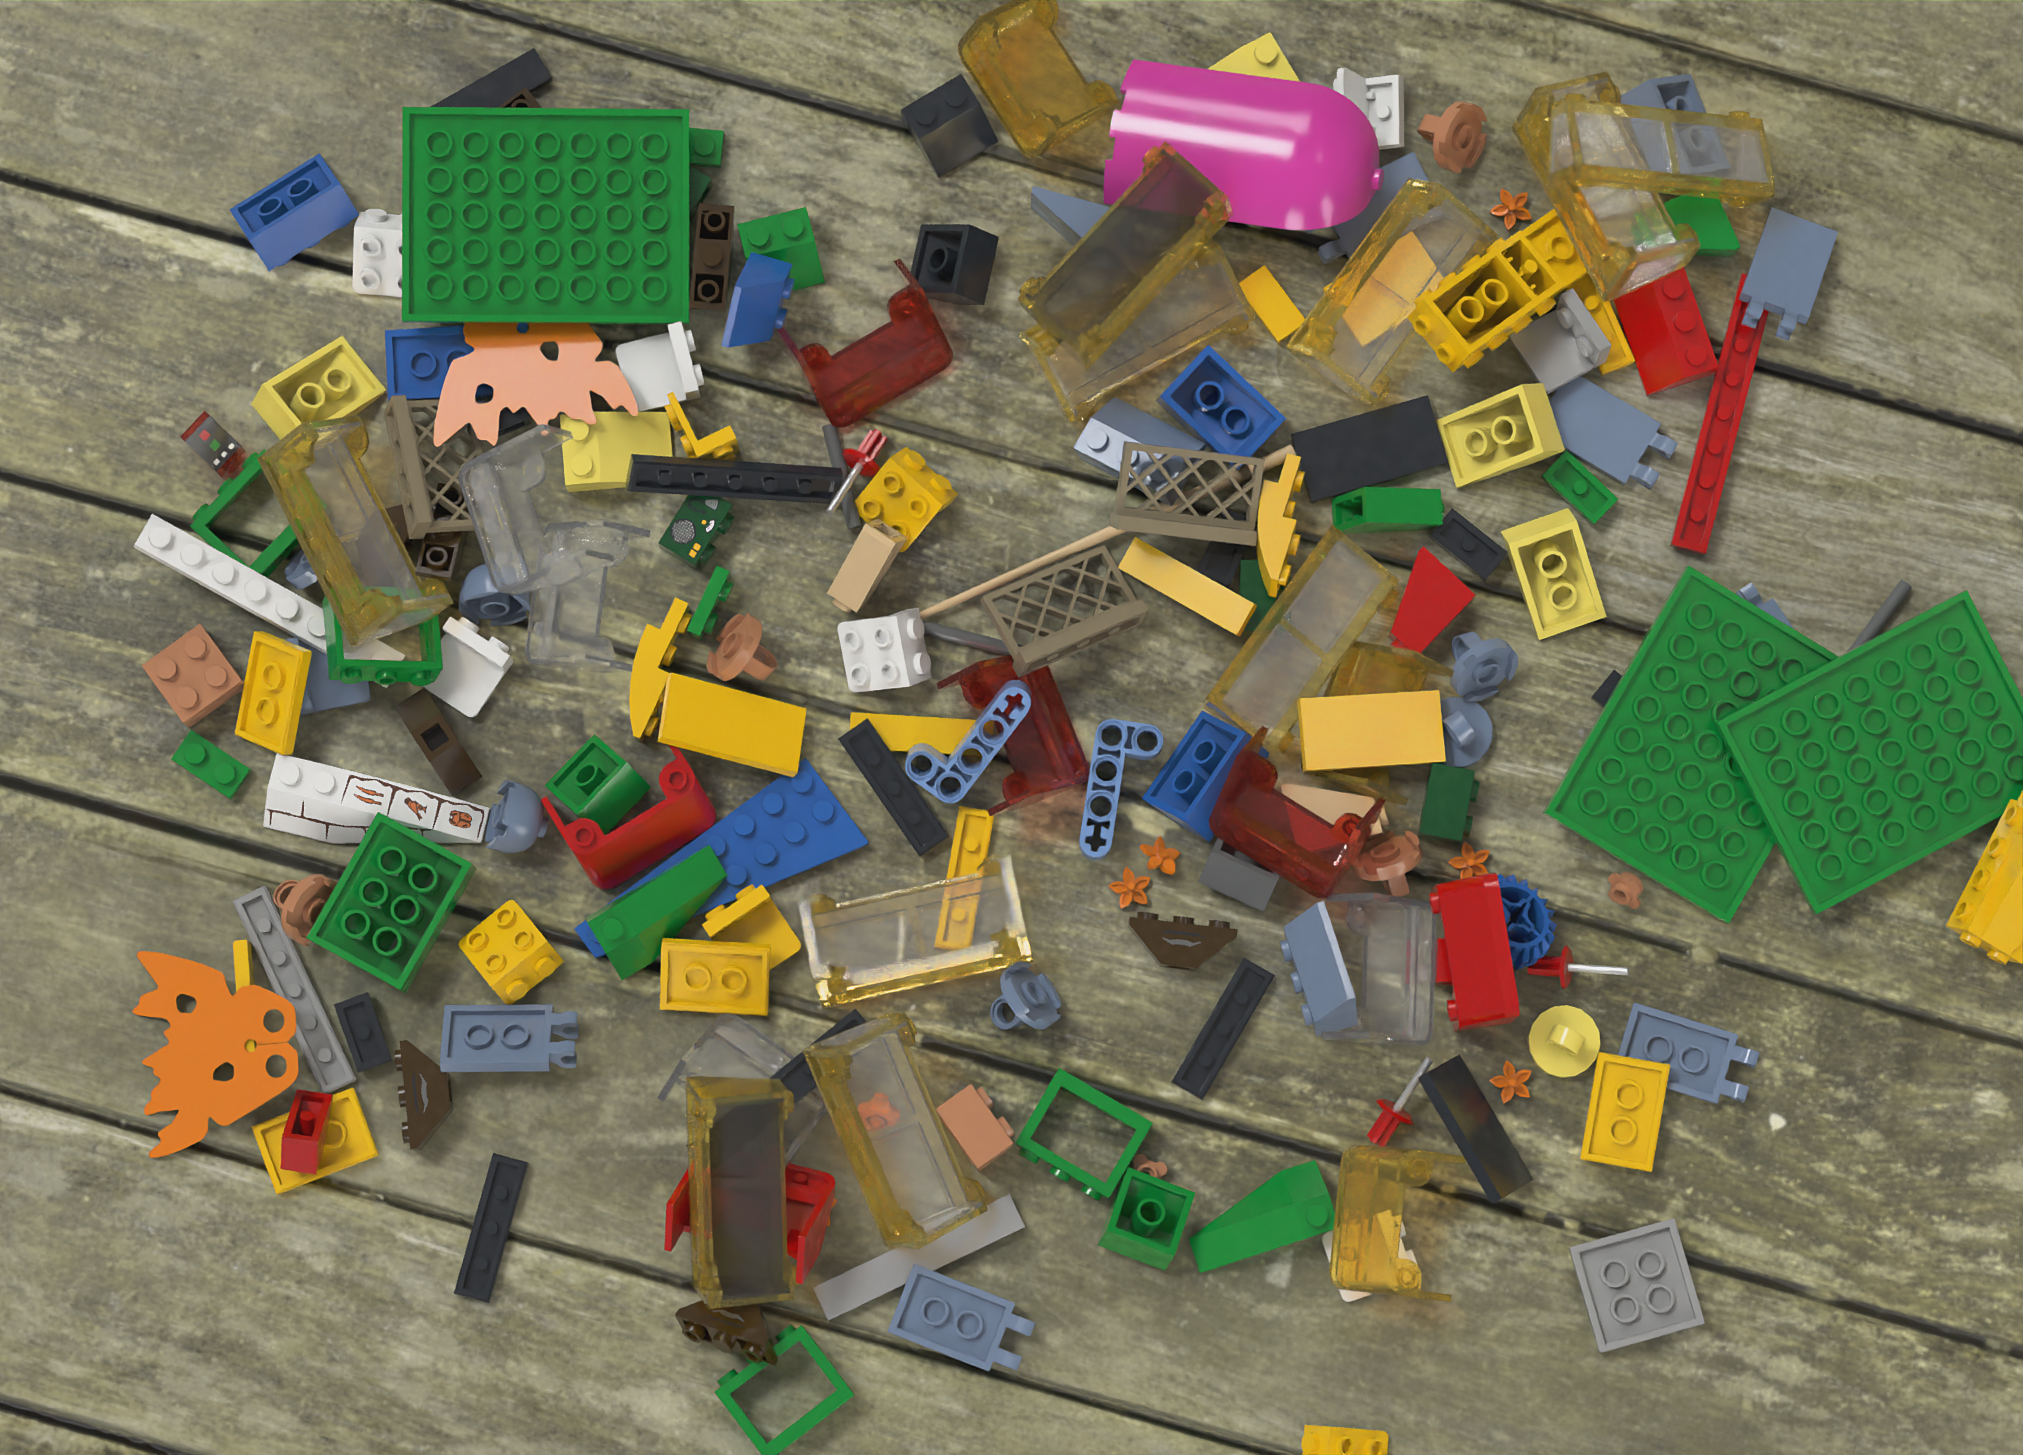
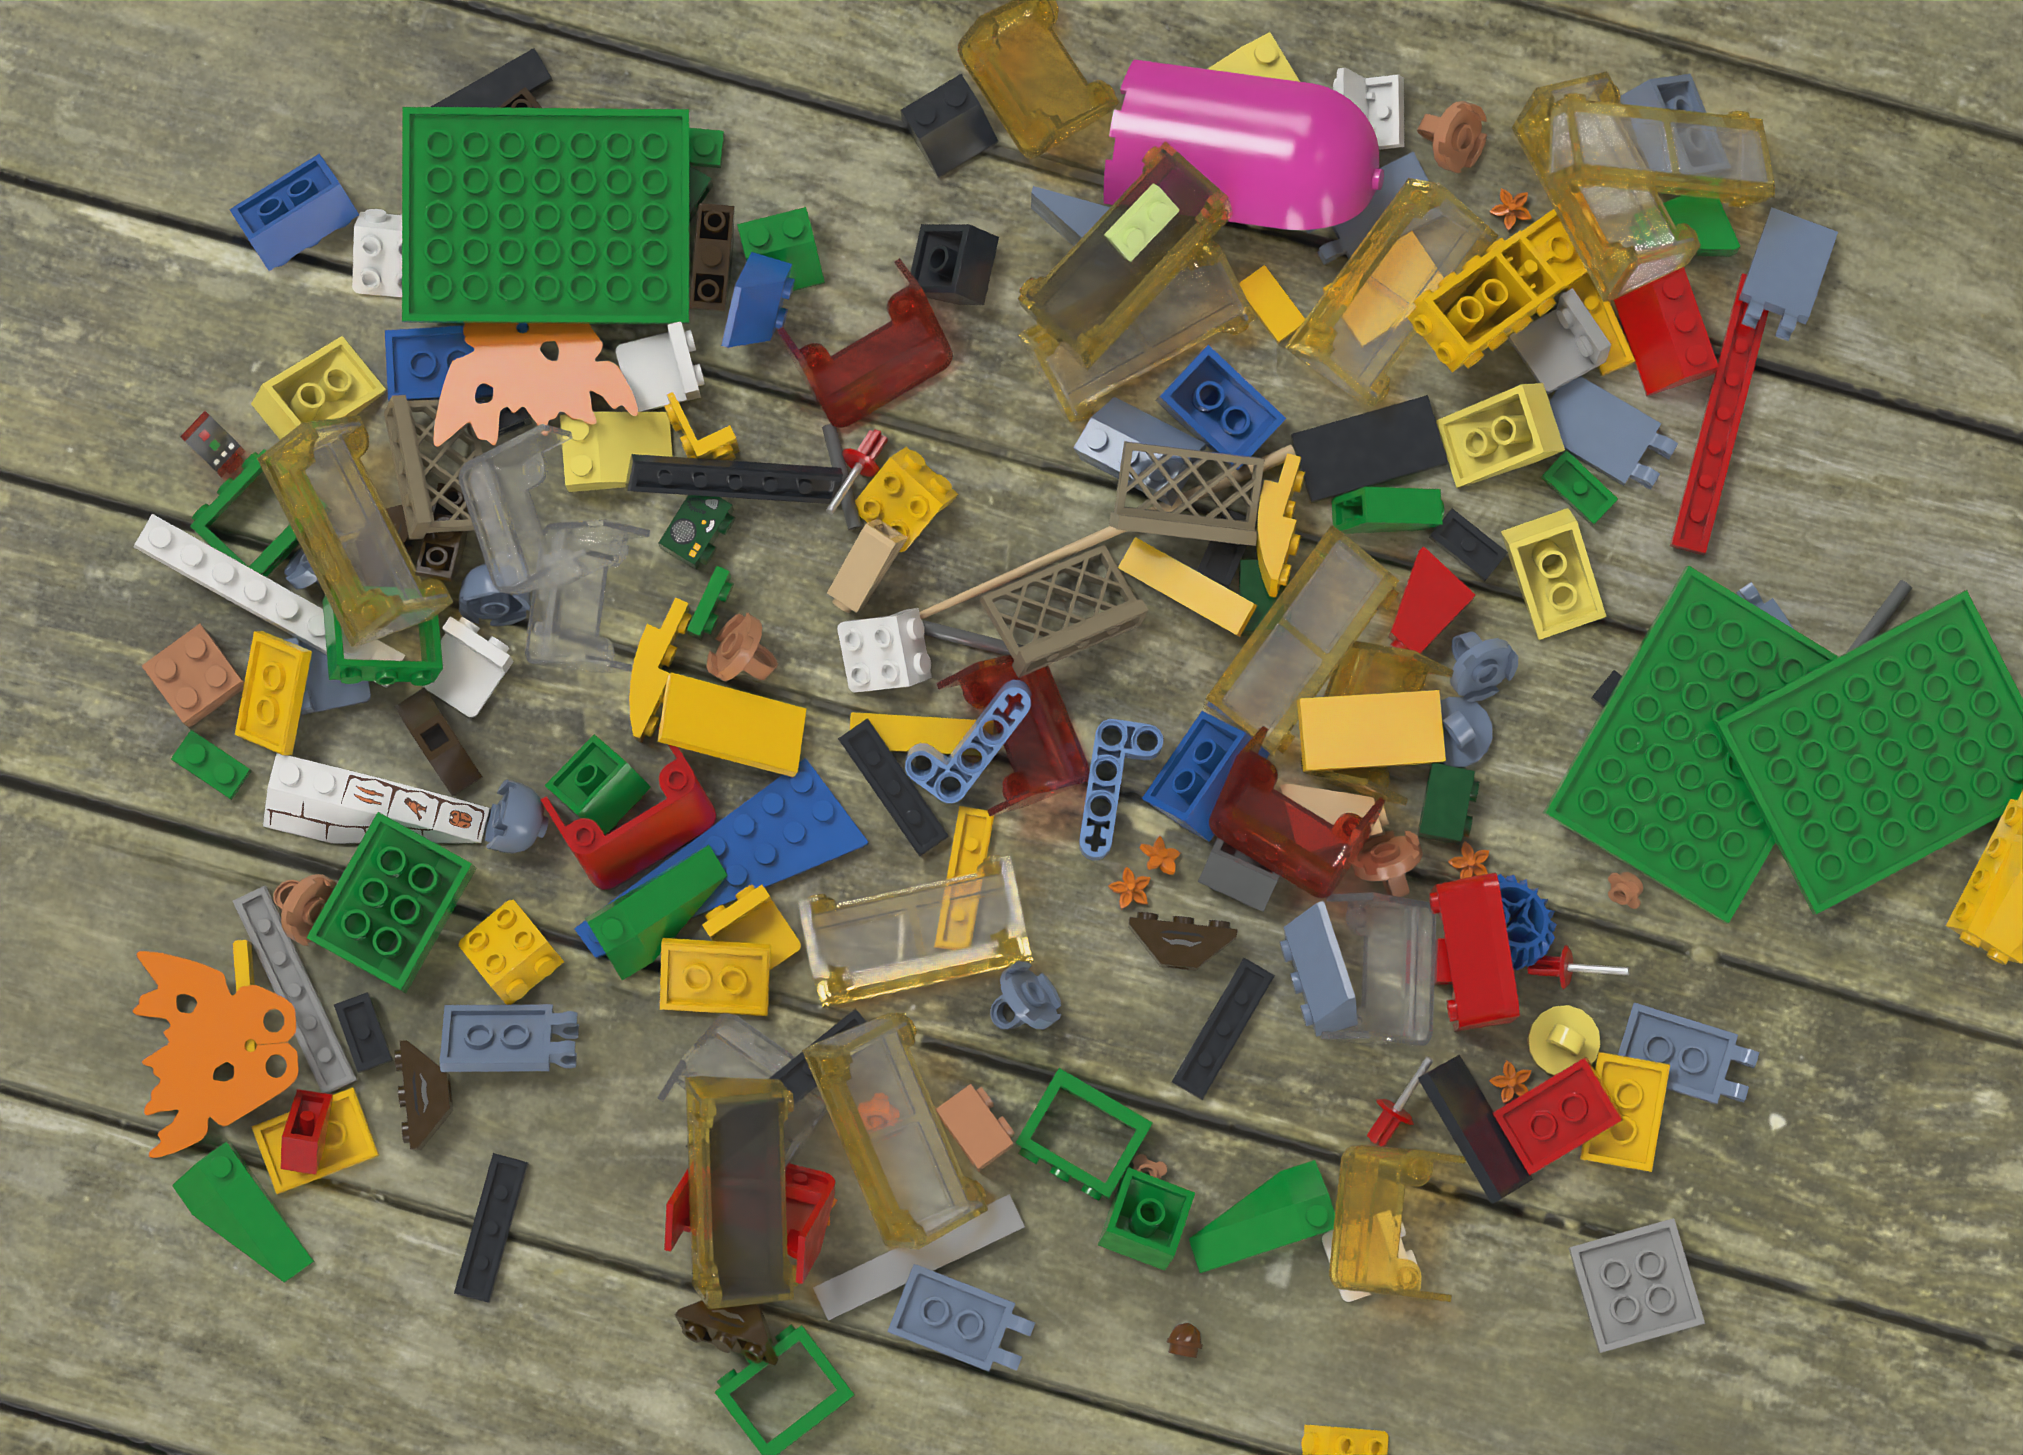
none -> green wedge [172,1141,315,1283]
none -> yellowish green plate [1104,183,1180,262]
none -> reddish brown plate [1166,1323,1203,1358]
none -> red plate [1493,1057,1624,1175]

